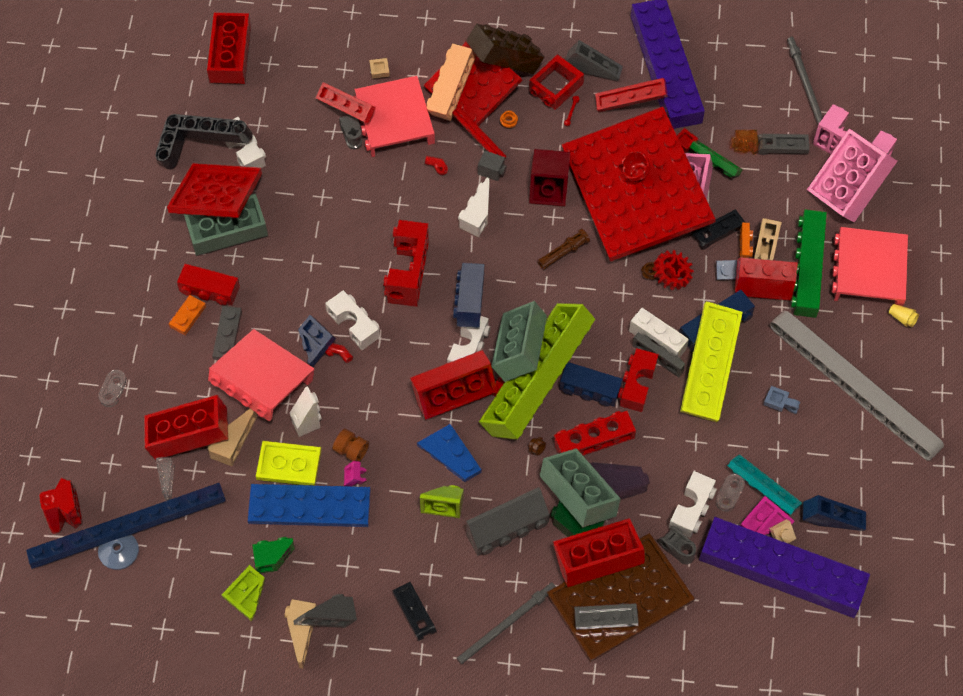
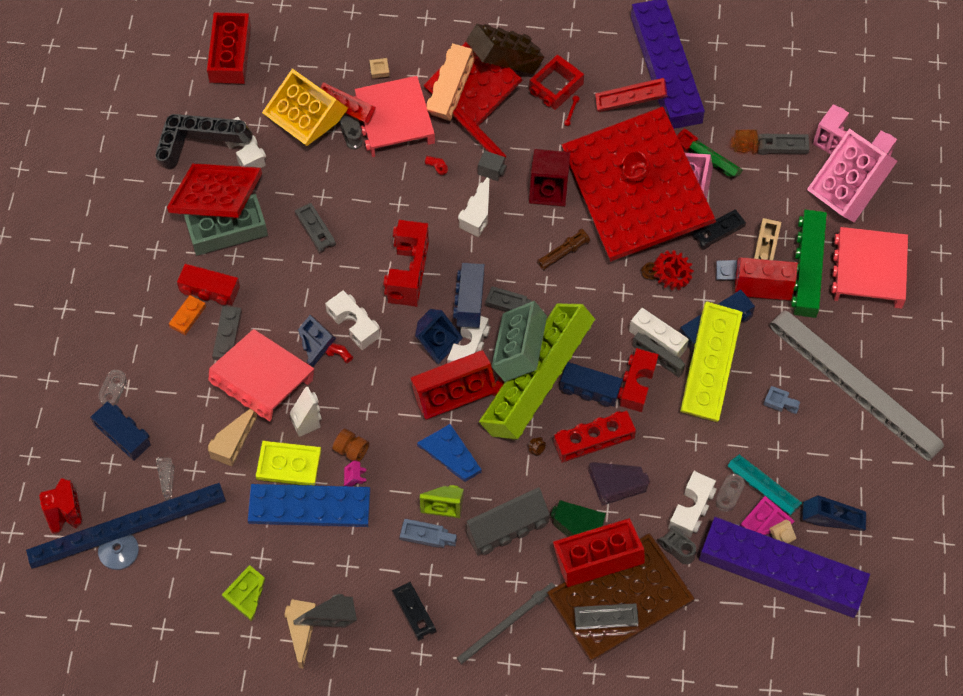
red brick [144,395,228,460] -> none
green slope [252,537,295,574] -> none
orange plate [500,111,518,128] -> none
sand green brick [540,448,620,527] -> none
dark grey slope [566,40,623,81] -> none
orange plate [740,223,753,258] -> none
dark grey bar [787,37,823,125] -> none
light yellow cone [889,304,919,327] -> none
none -> dark blue brick [90,401,151,461]
none -> yellow slope [262,69,348,146]
none -> dark grey plate [295,203,336,253]
none -> sand blue hinge [400,519,457,548]
none -> dark blue slope [415,309,463,364]
none -> dark grey hinge [485,286,531,311]

